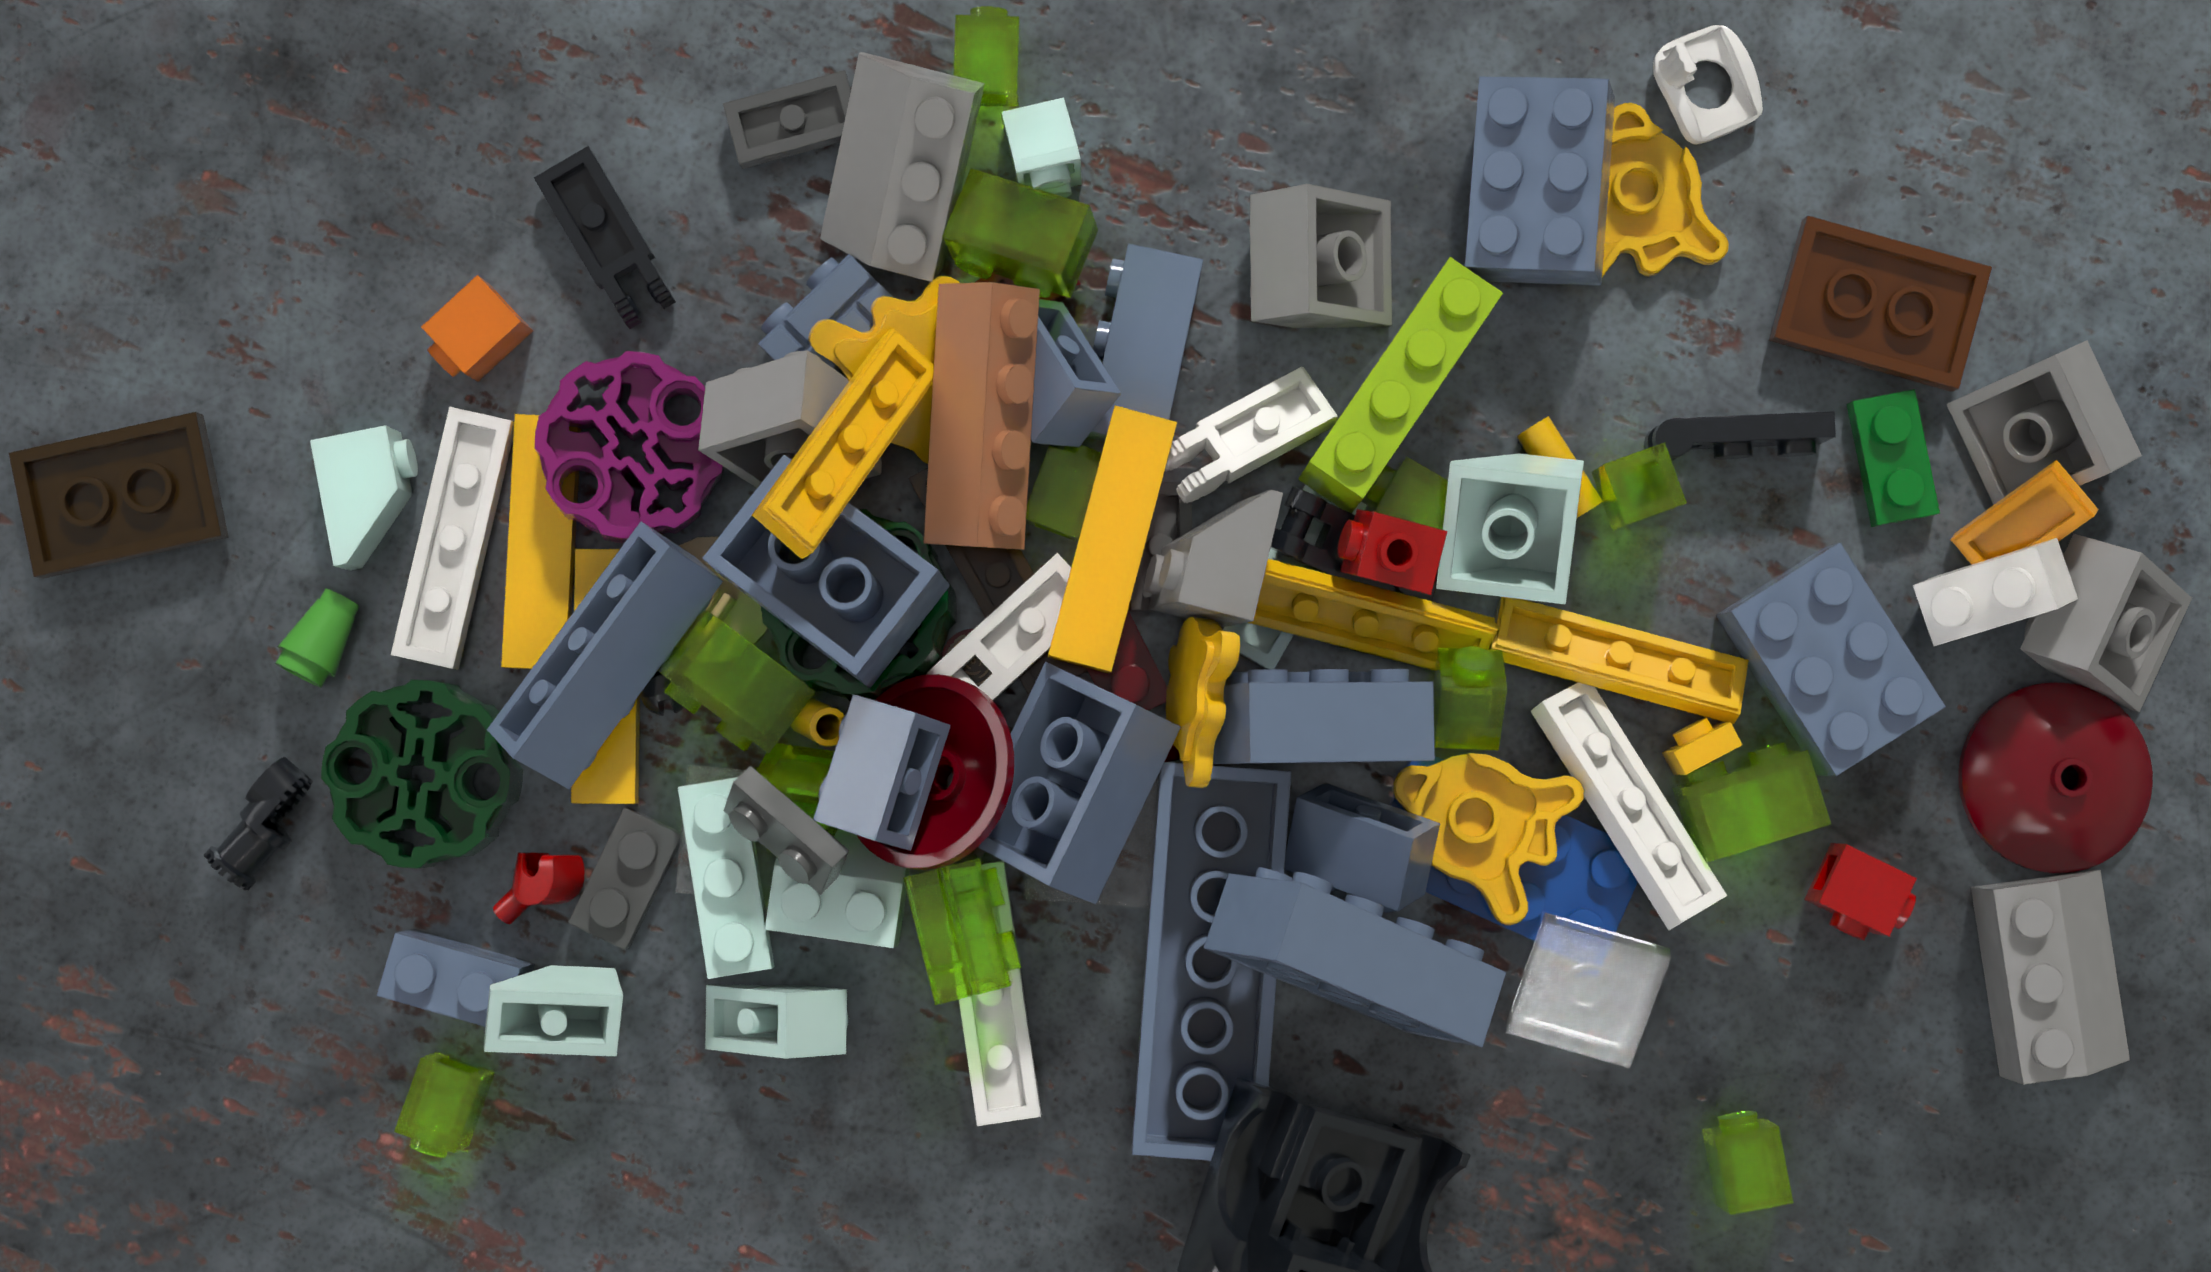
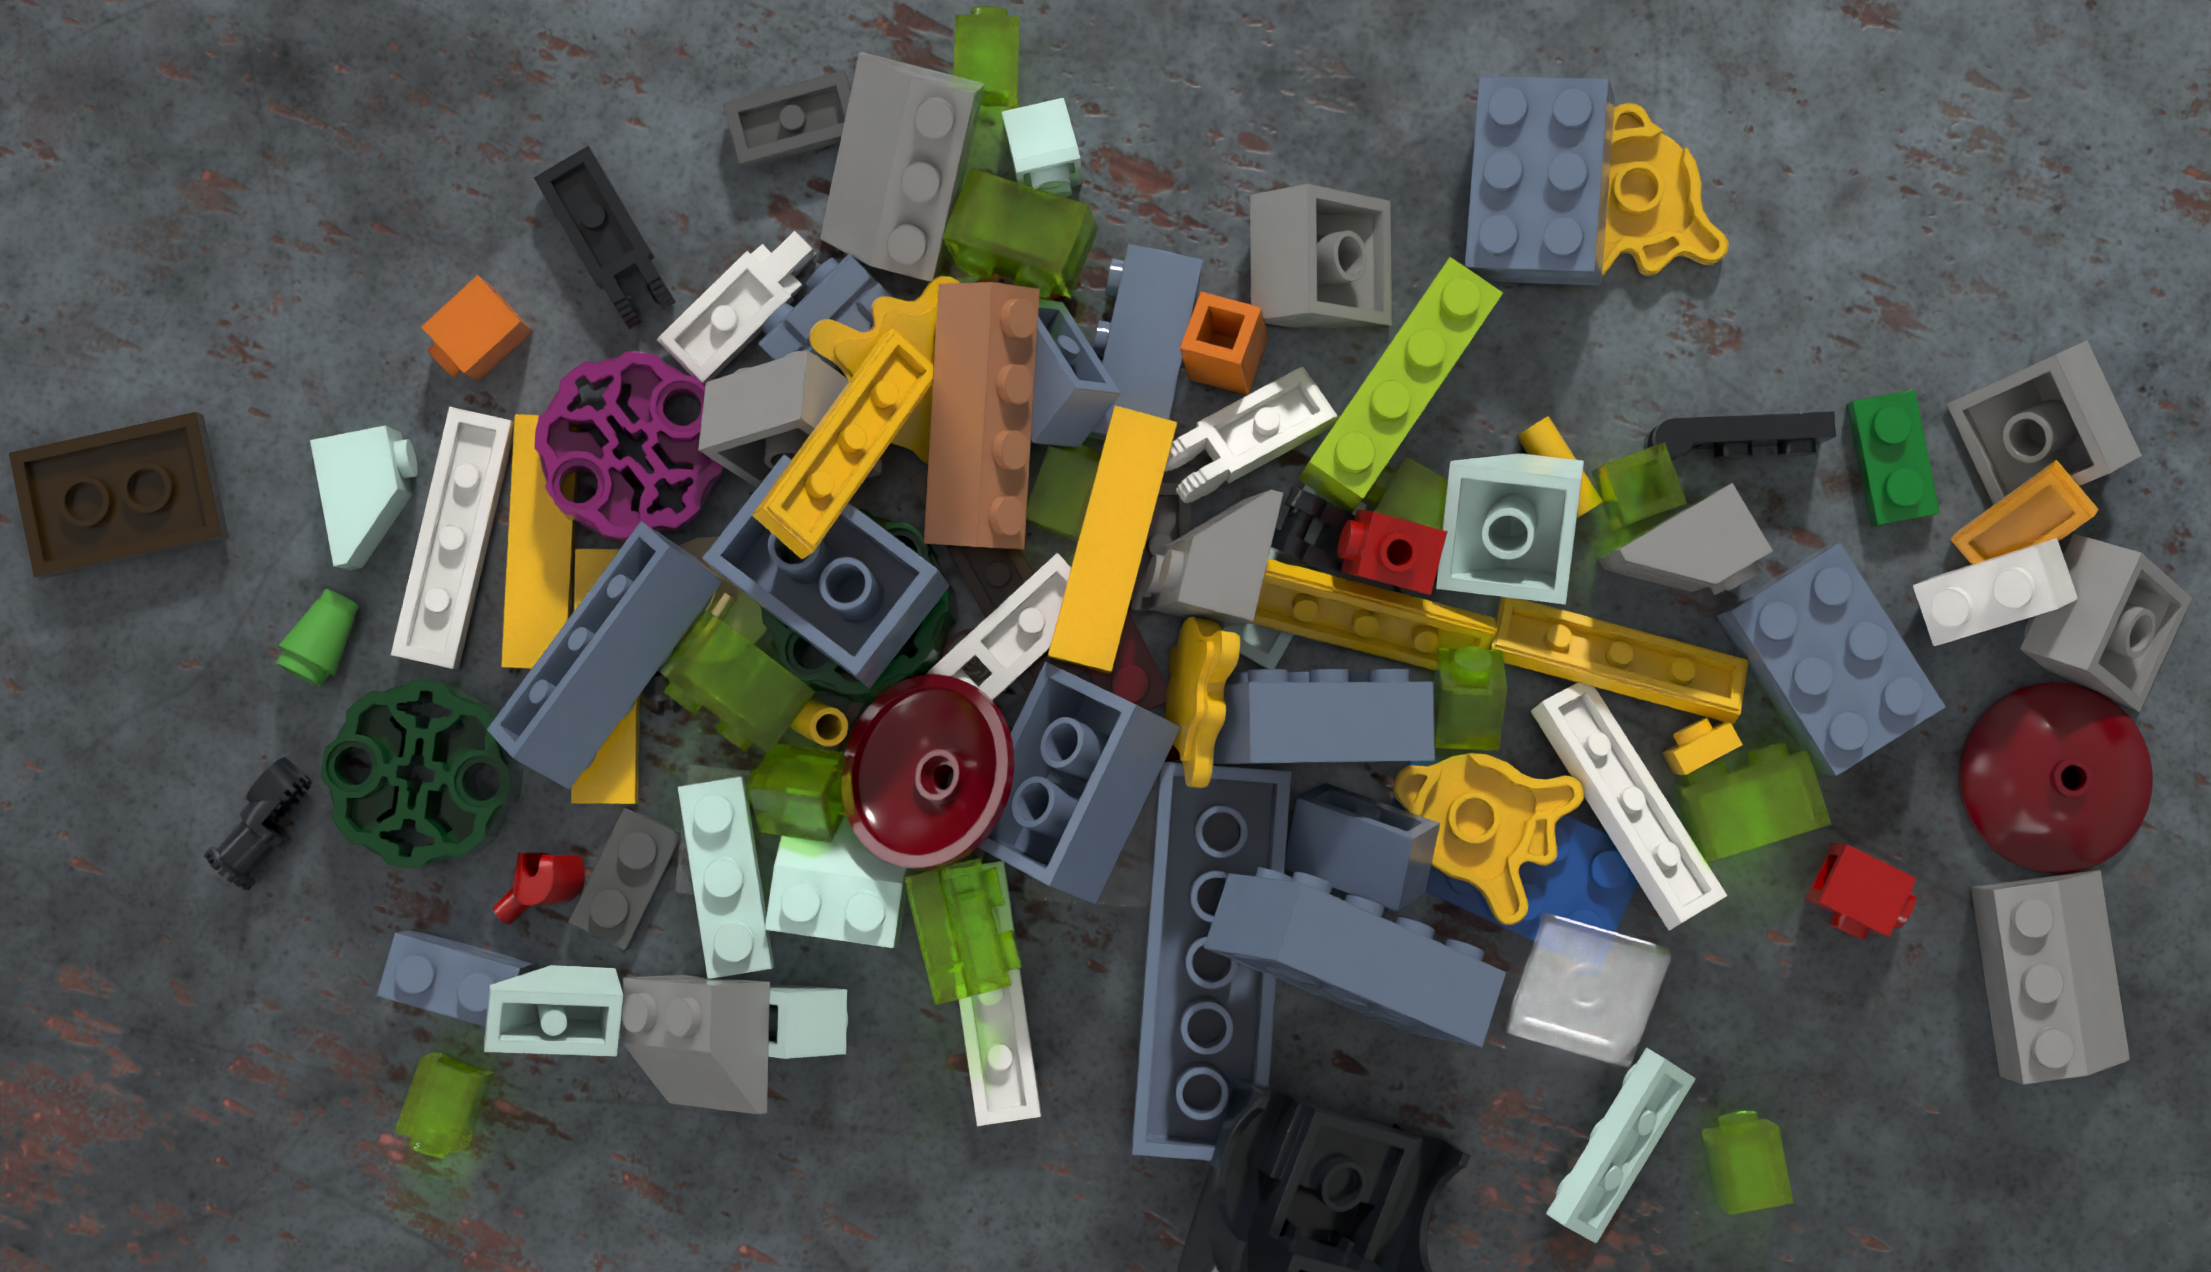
dark grey plate [723,766,849,895] -> none
brick [813,694,951,851] -> none
white piece [1653,25,1763,145] -> none
reddish brown plate [1769,216,1992,392] -> none
none -> light grey slope [621,975,770,1114]
none -> white hinge [657,231,817,387]
none -> orange brick [1180,292,1268,395]
none -> light aqua plate [1546,1048,1696,1243]
none -> light grey slope [1598,483,1773,595]

